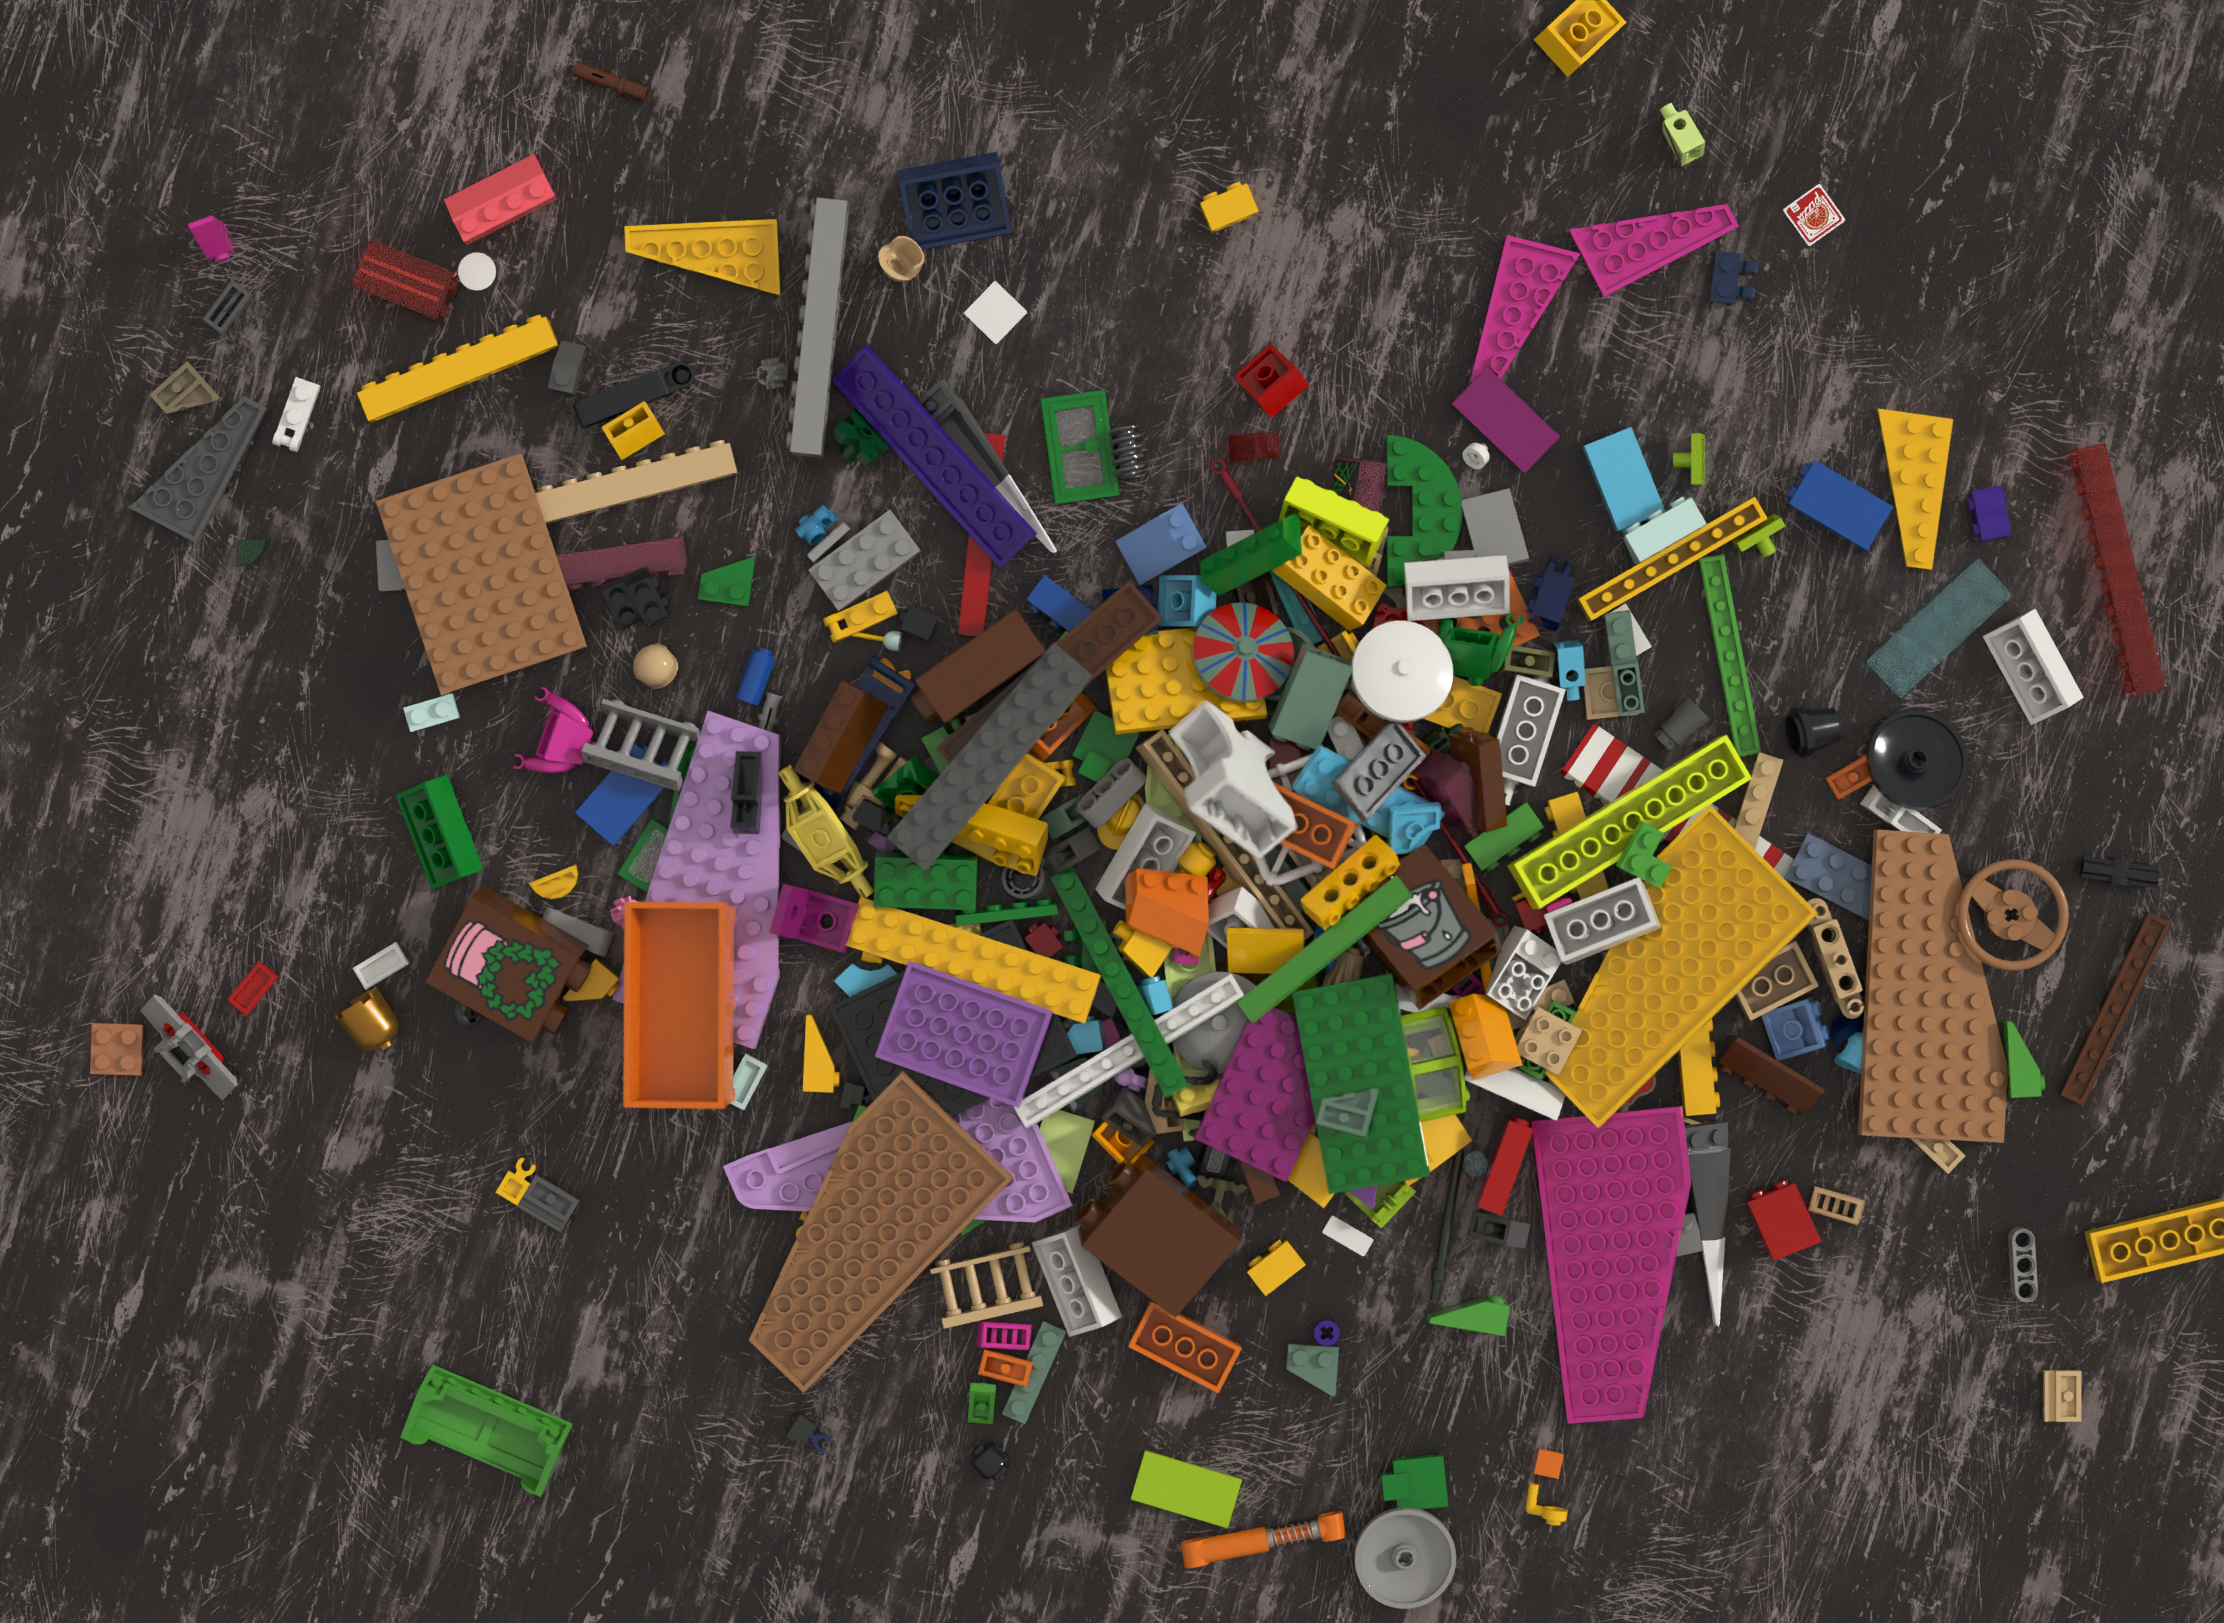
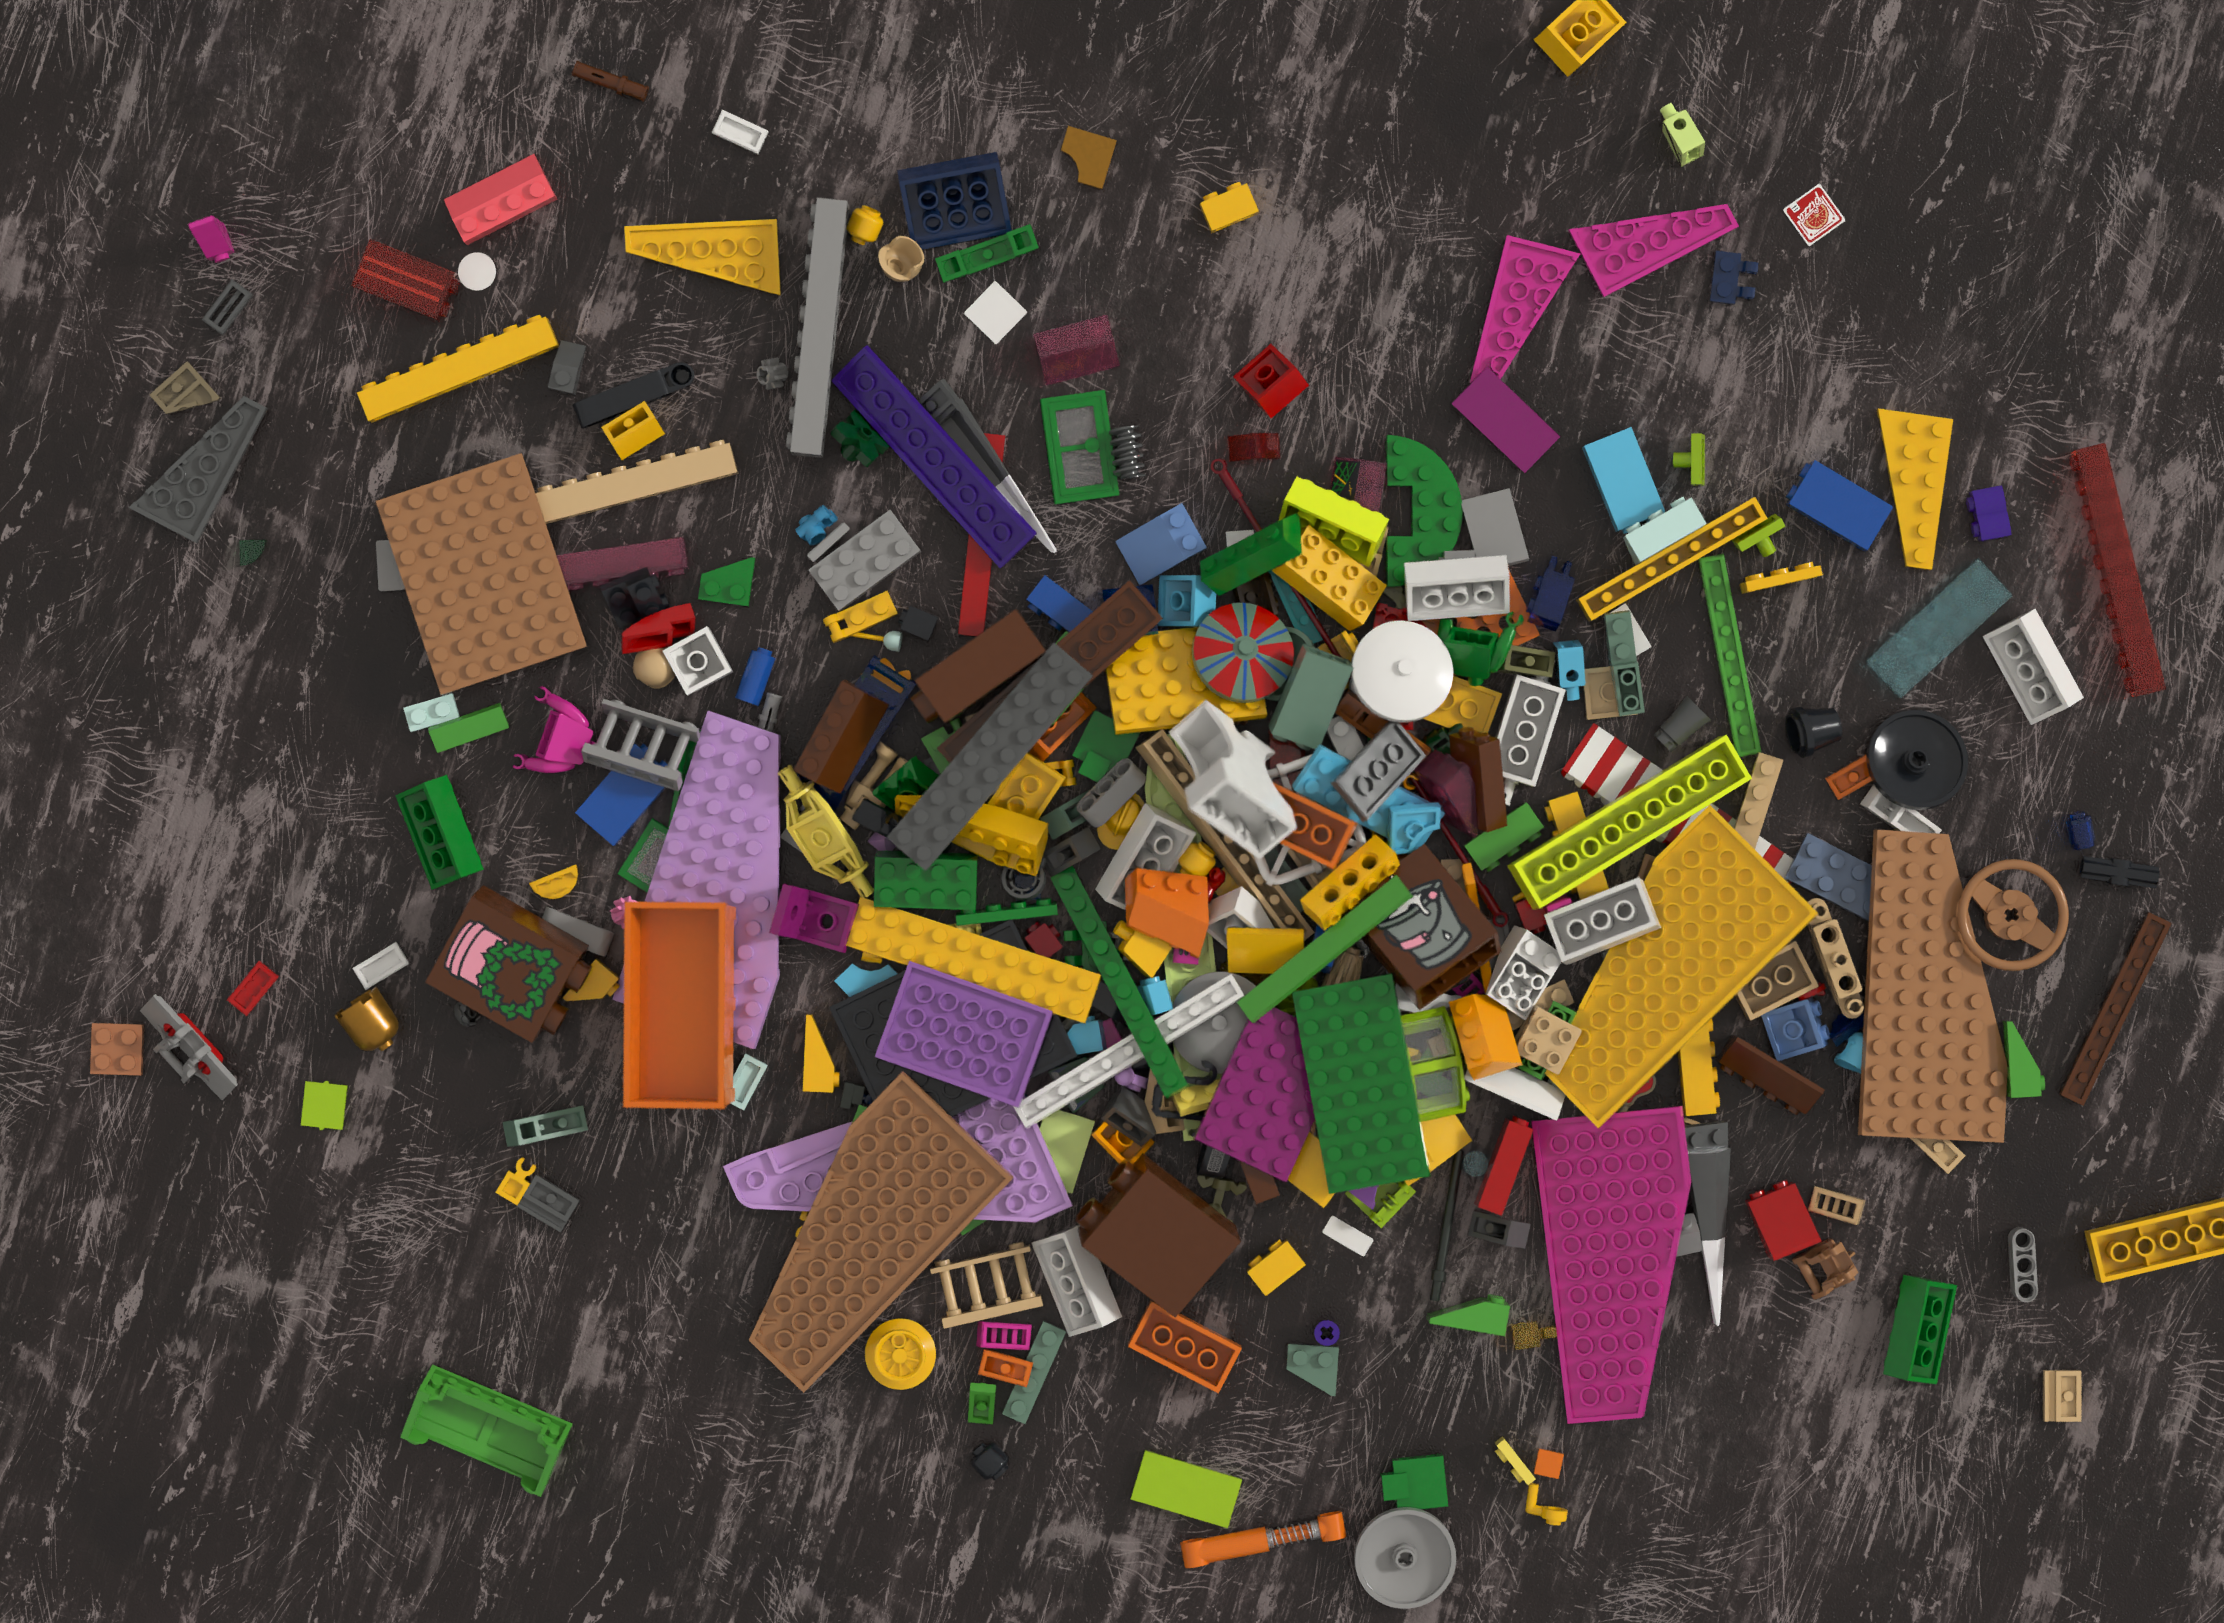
white plate [272,377,321,452] -> none
black slope [730,751,762,834] -> none
pearl dark grey piece [786,1412,831,1452] -> none
dark azure plate [1166,1146,1198,1188] -> none
sand green wing [1316,1088,1379,1138] -> none
white tile [1462,443,1490,469] -> none
bright green plate [1616,820,1672,889] -> none
none -> lime piece [301,1081,348,1130]
none -> bright green tile [428,703,509,753]
none -> sand green slope [502,1105,588,1147]
none -> red slope [621,603,695,654]
none -> white slope [663,626,733,695]
none -> white tile [712,110,769,155]
none -> yellow head [846,205,883,245]
none -> yellow wheel [865,1318,936,1390]
none -> green slope [935,224,1039,283]
none -> clear pink slope [1033,315,1120,386]
none -> pearl gold tile [1061,126,1117,190]
none -> light yellow plate [1495,1436,1535,1485]
none -> clear yellow plate [1511,1320,1557,1350]
none -> yellow plate [1740,562,1823,594]
none -> medium nougat piece [1792,1238,1859,1300]
none -> red piece [1797,983,1827,1001]
none -> green slope [1883,1275,1957,1384]
none -> clear blue brick [2066,811,2096,850]

